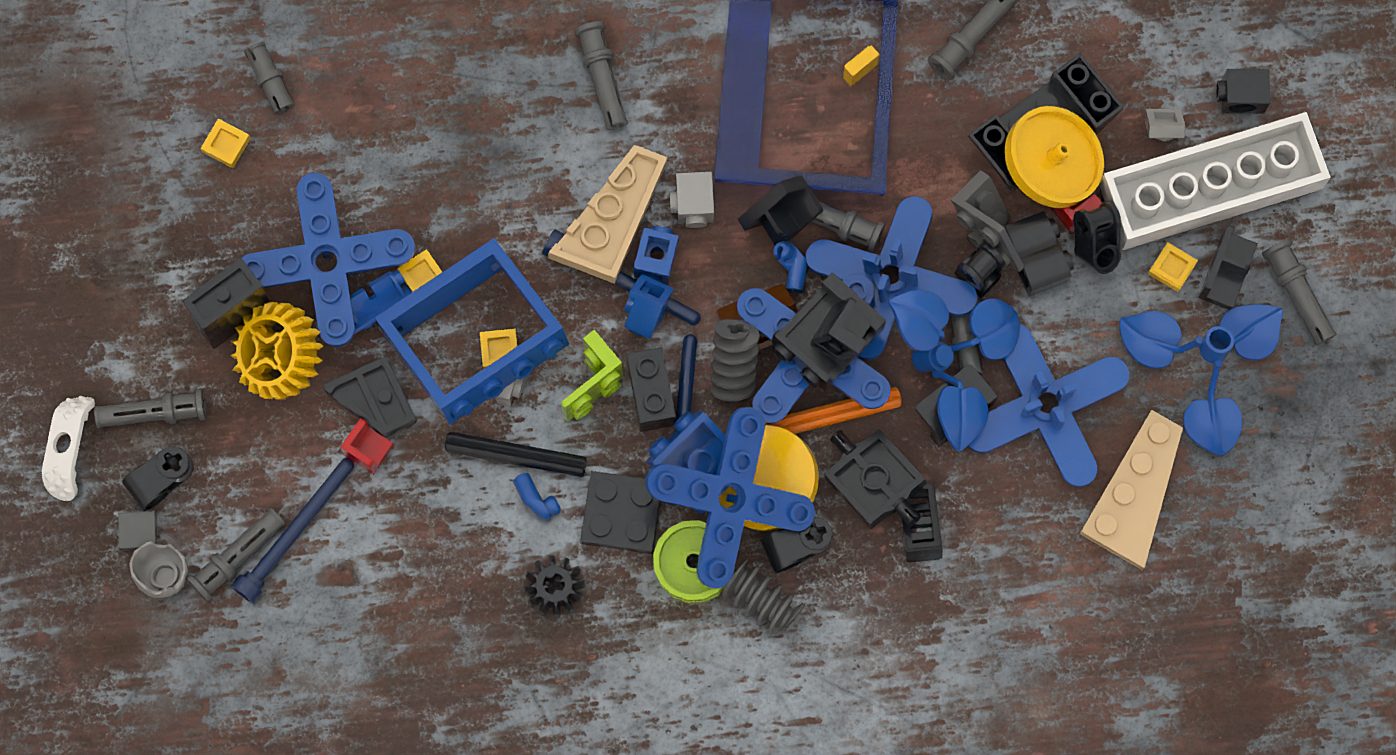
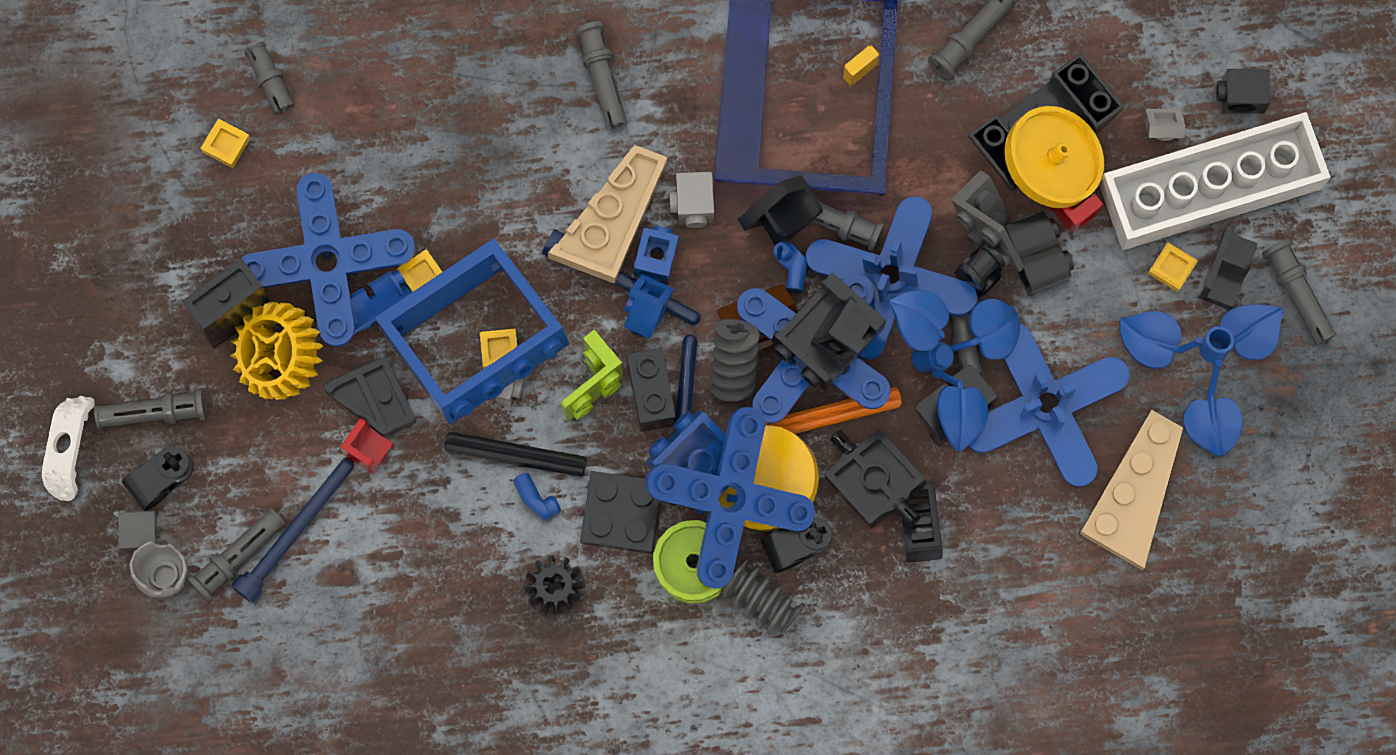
black piece [1073,200,1121,274] -> none

